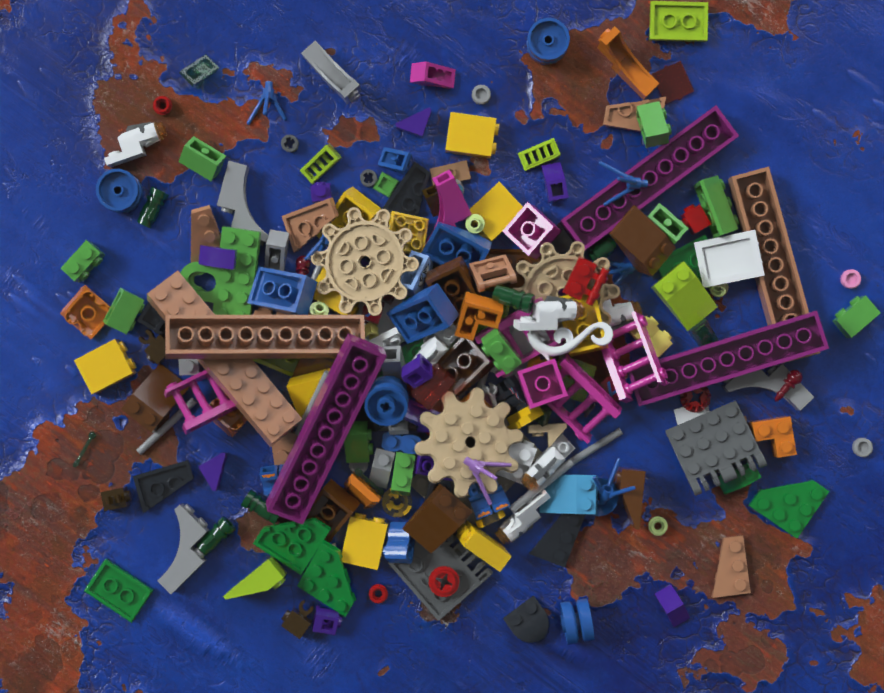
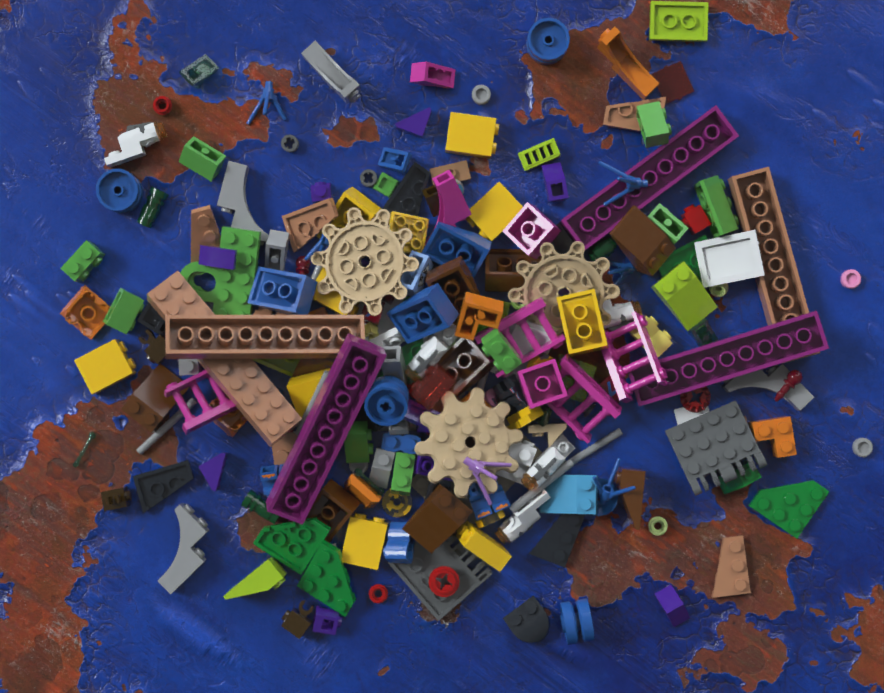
green tile [84,558,154,623] -> none
dark green axle [196,516,236,555] -> none
lime slope [300,144,342,184] -> none
yellowish green plate [309,301,329,315] -> none
dark purple brick [401,353,433,389] -> none
yellowish green plate [465,214,485,233] -> none
nougat plate [469,254,517,292] -> none
white hand [482,383,497,407] -> none
dark green axle [492,285,535,314] -> none
white plate [513,296,583,331] -> none
white plant [527,322,613,361] -> none
red plate [562,256,610,306] -> none
bright green brick [832,295,881,338] -> none

